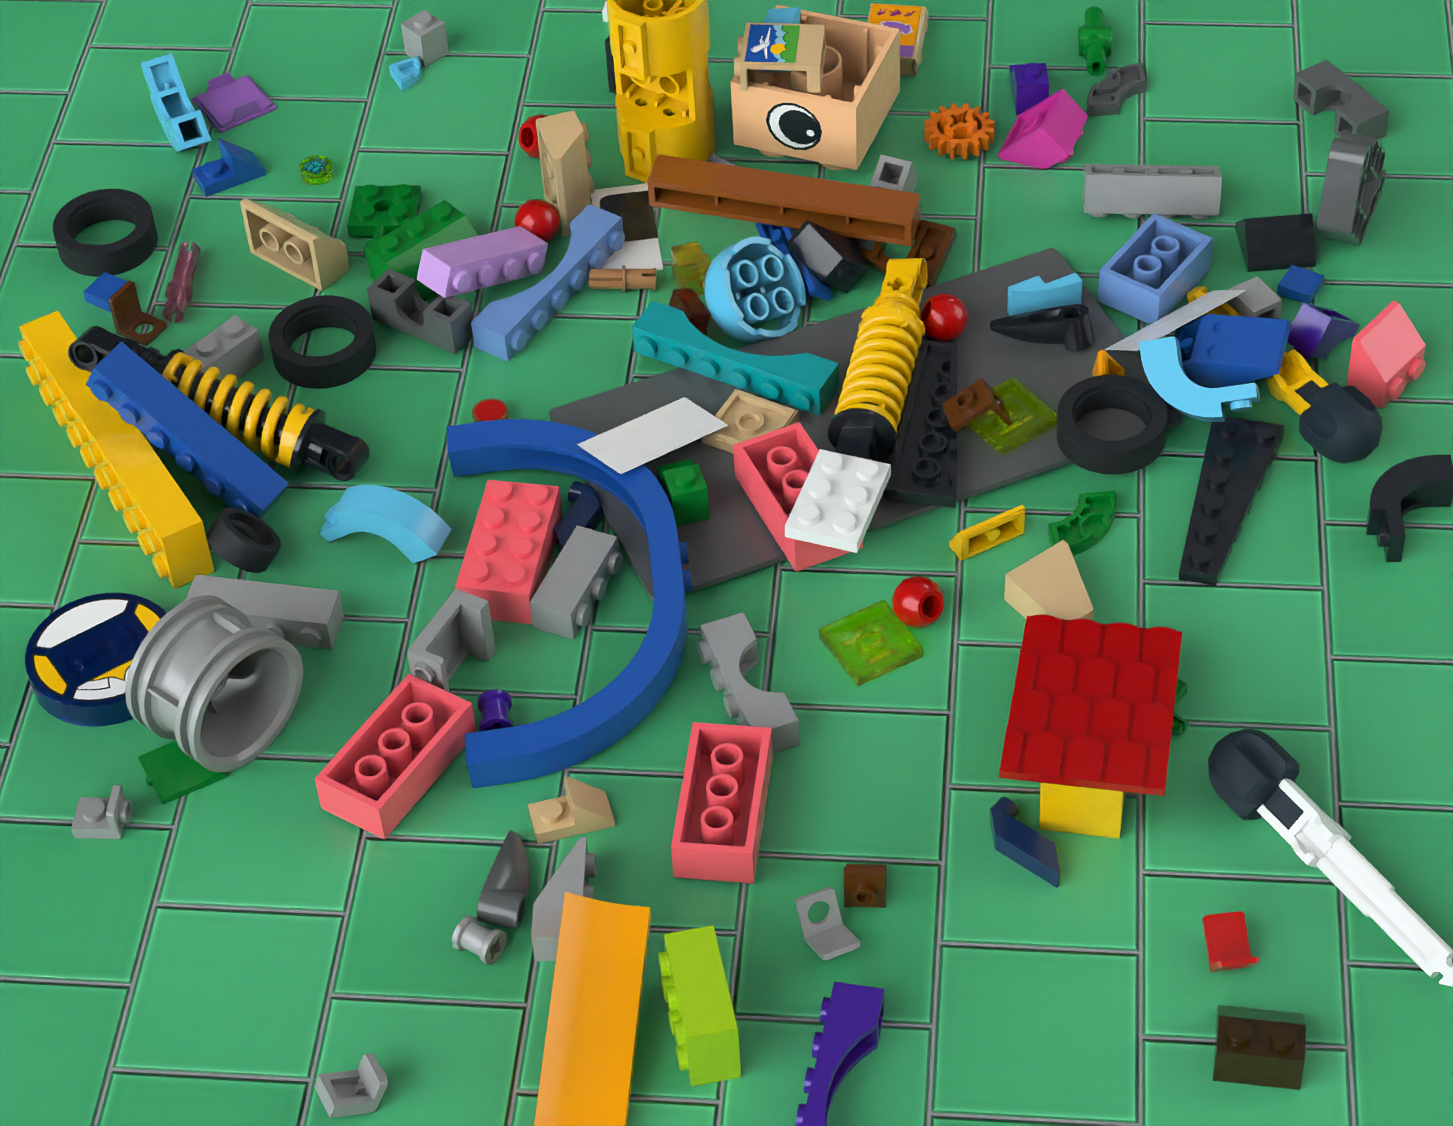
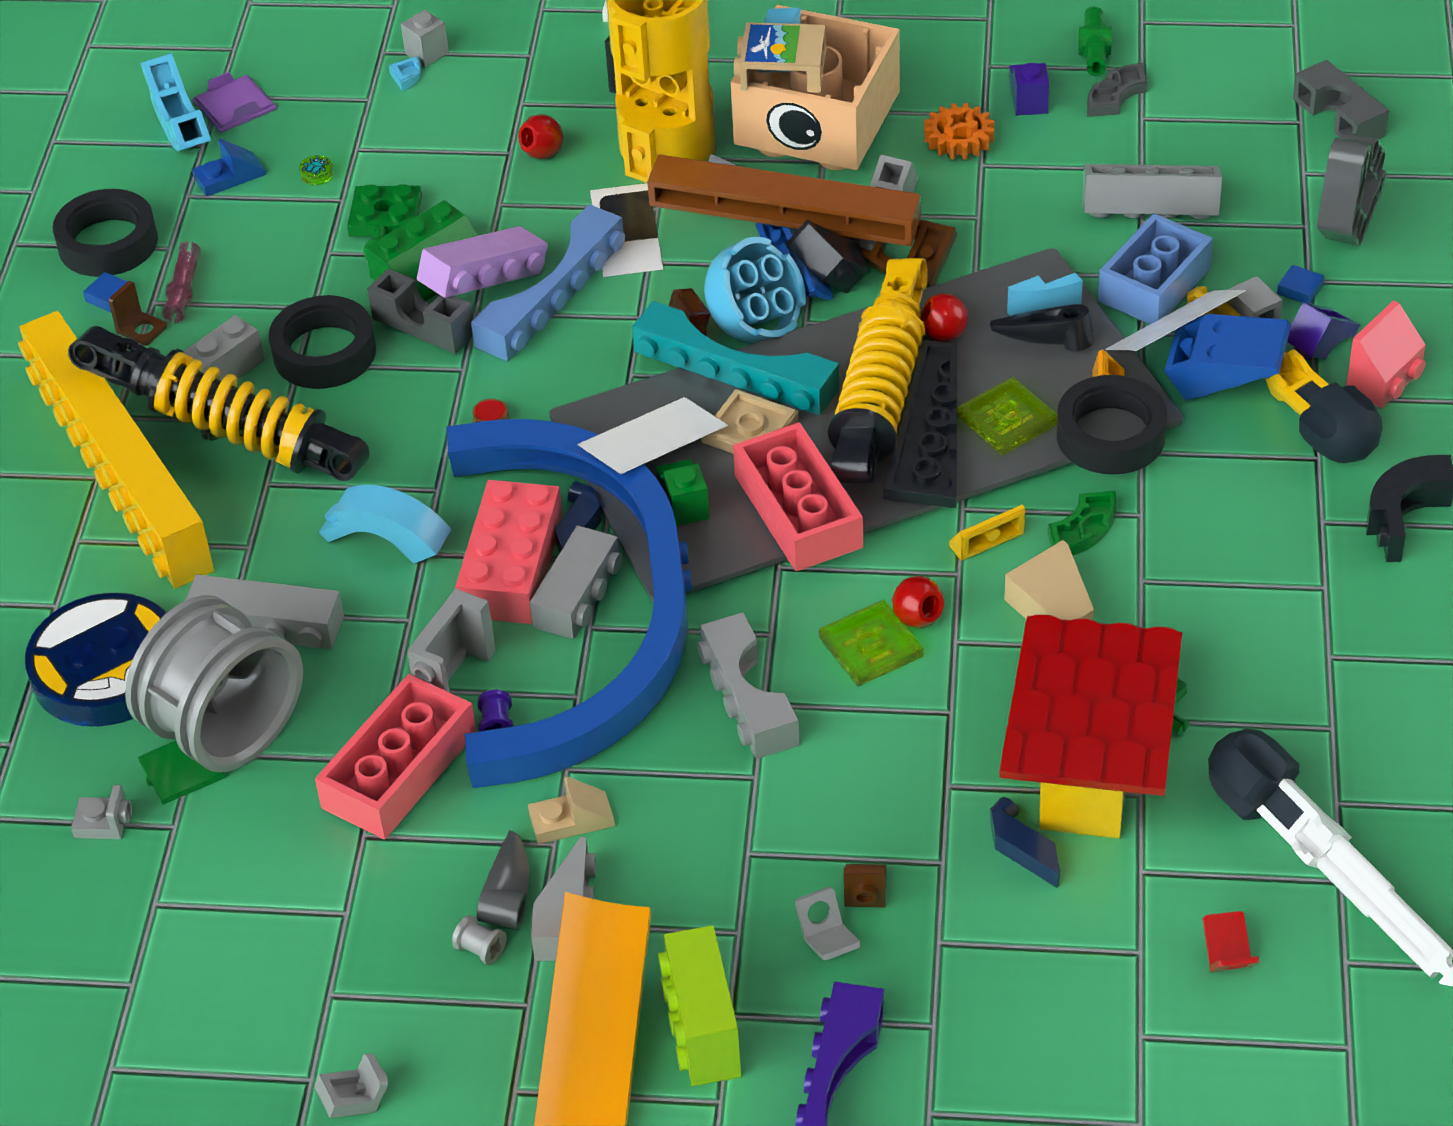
blue brick [86,341,289,519] -> none
black tyre [206,507,281,573] -> none
tan slope [240,198,350,292] -> none
red piece [514,199,561,243] -> none
tan slope [536,110,595,237] -> none
medium nougat axle [589,265,656,293] -> none
clear yellow brick [671,241,711,299] -> none
coral brick [671,722,773,884] -> none
white plate [784,449,891,553] -> none
piece [867,3,928,77] -> none
reddish brown bracket [942,378,1013,432] -> none
dark pink slope [997,89,1088,169] -> none
medium azure arch [1139,336,1261,422] -> none
black wing [1179,417,1284,586] -> none
dark brown slope [1213,1005,1306,1090] -> none
black slope [1235,213,1316,272] -> none

